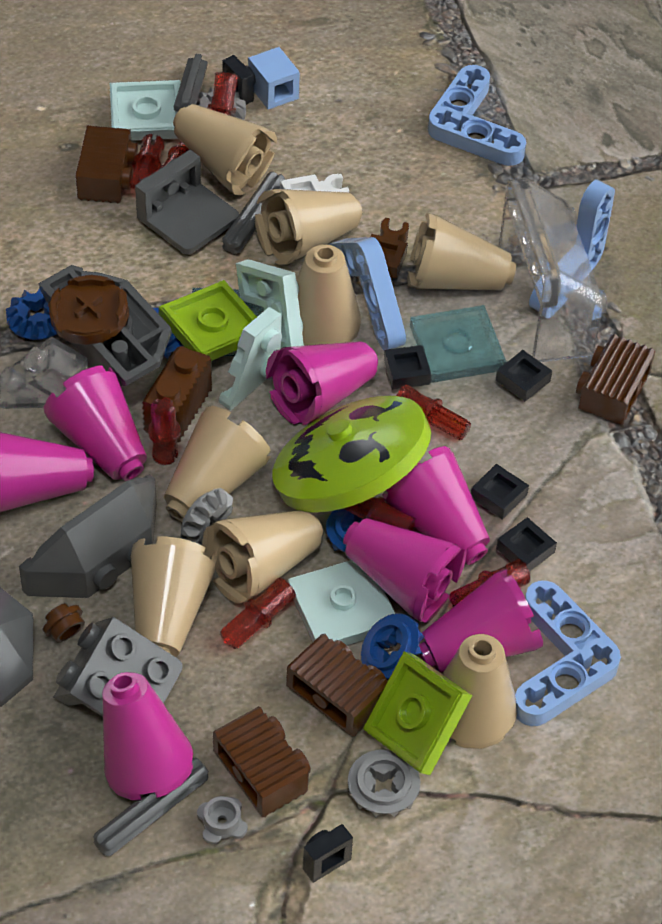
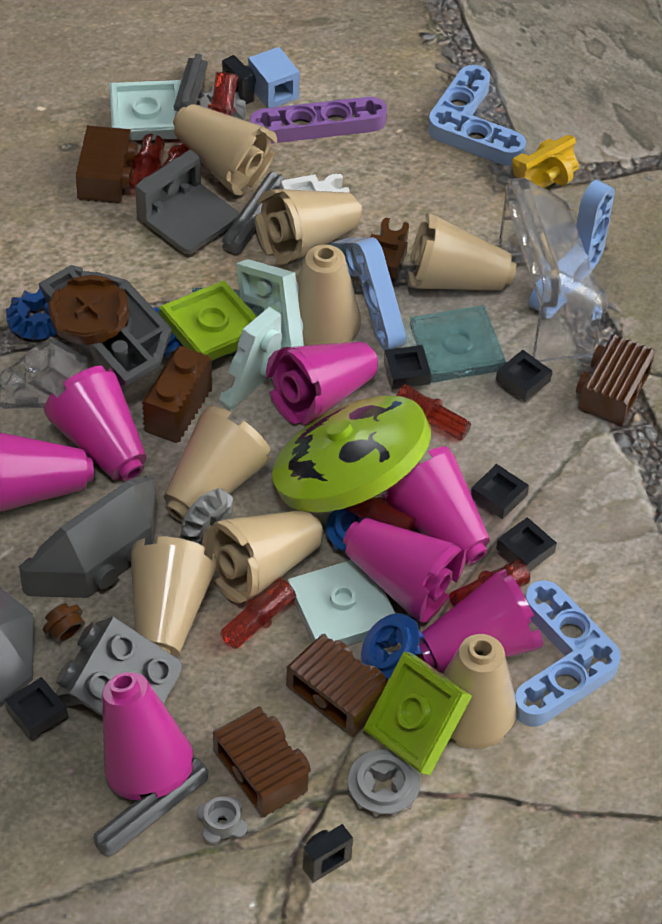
clear red axle [148,397,181,465] -> none
none -> black plate [4,677,68,740]
none -> medium lavender beam [250,97,387,144]
none -> yellow hips [512,134,579,196]

